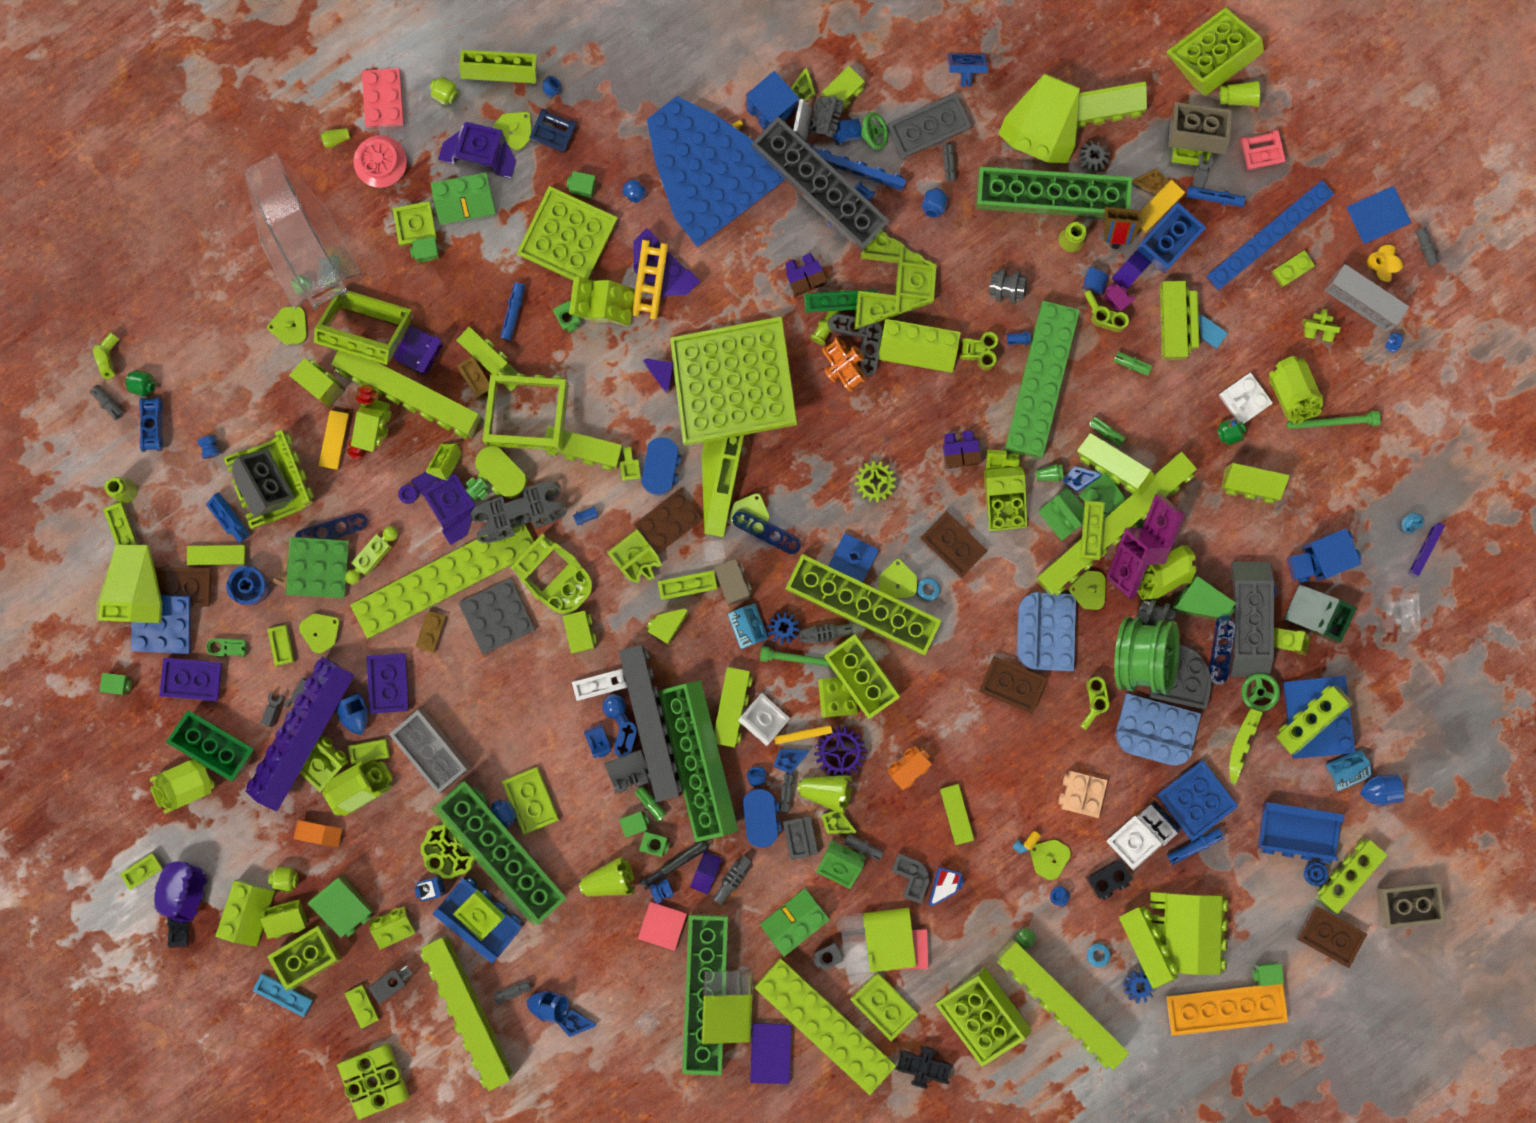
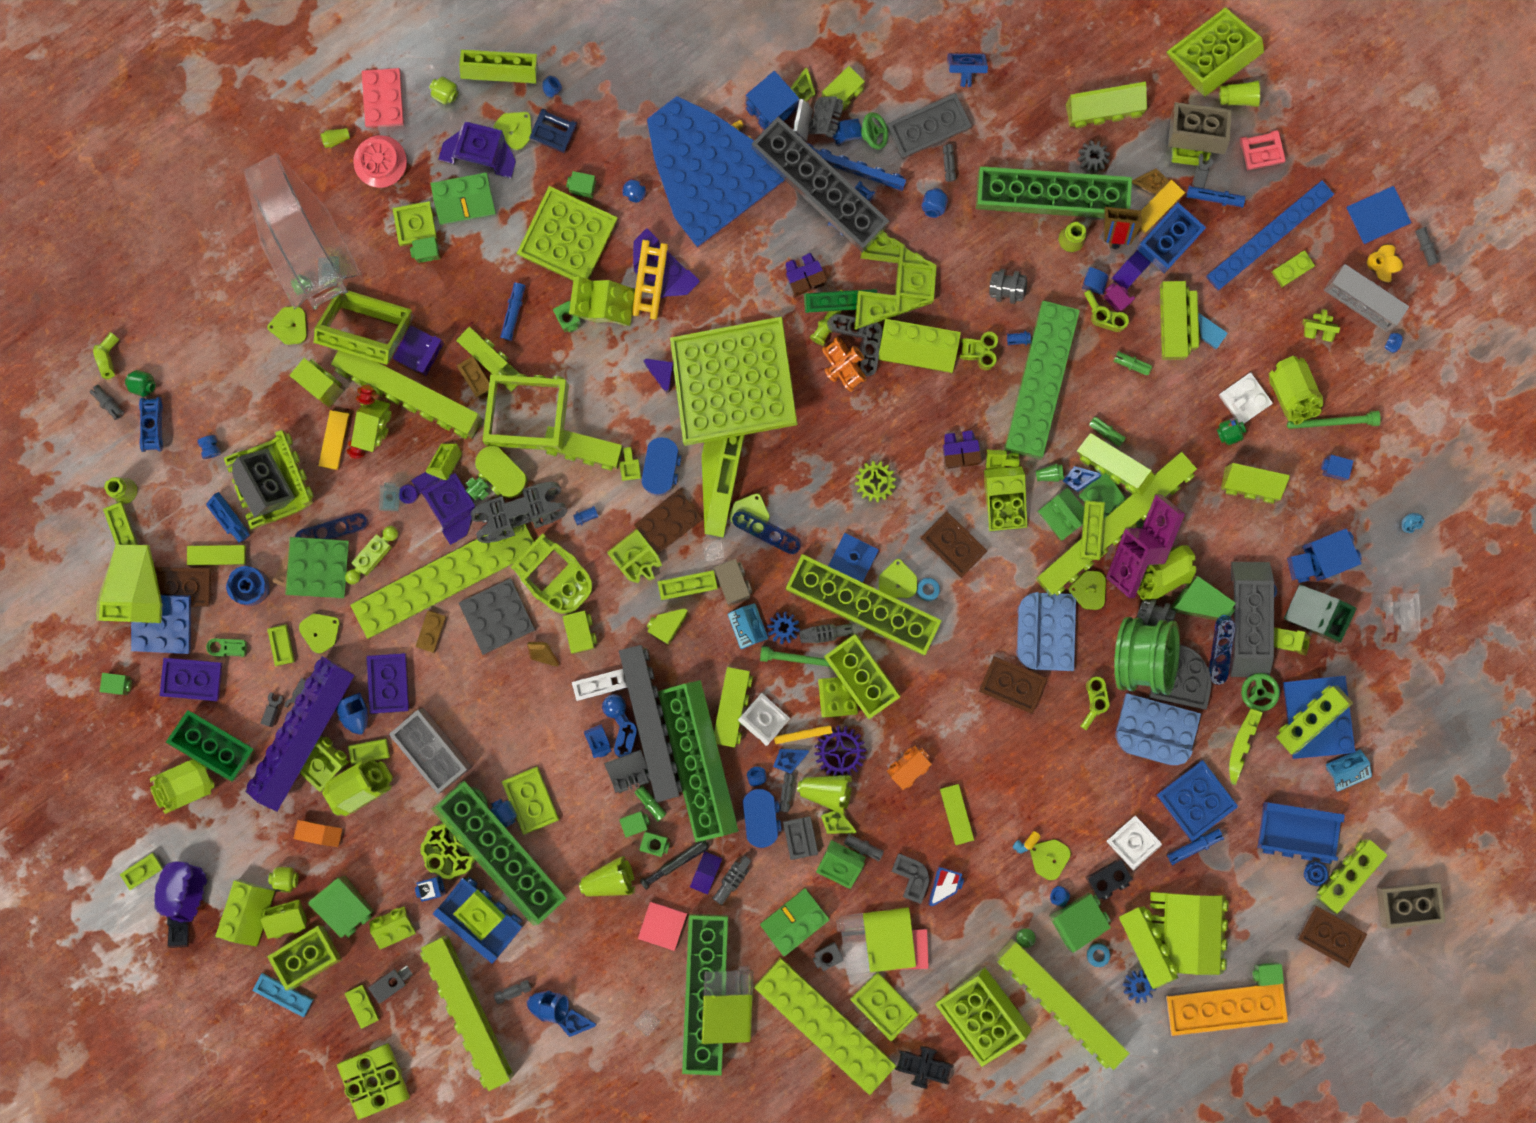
blue wheel [649,879,675,904] -> none
dark purple tile [750,1023,791,1084] -> none
lime wedge [998,73,1080,163] -> none
light nougat plate [1058,771,1108,818] -> none
brick [1137,800,1181,845] -> none
blue helmet [1360,774,1404,806] -> none
dark purple tile [1408,522,1445,577] -> none
none -> clear light blue brick [378,482,400,511]
none -> pearl gold piece [527,642,559,667]
none -> bright green slope [1049,893,1111,953]
none -> blue brick [1321,455,1353,481]

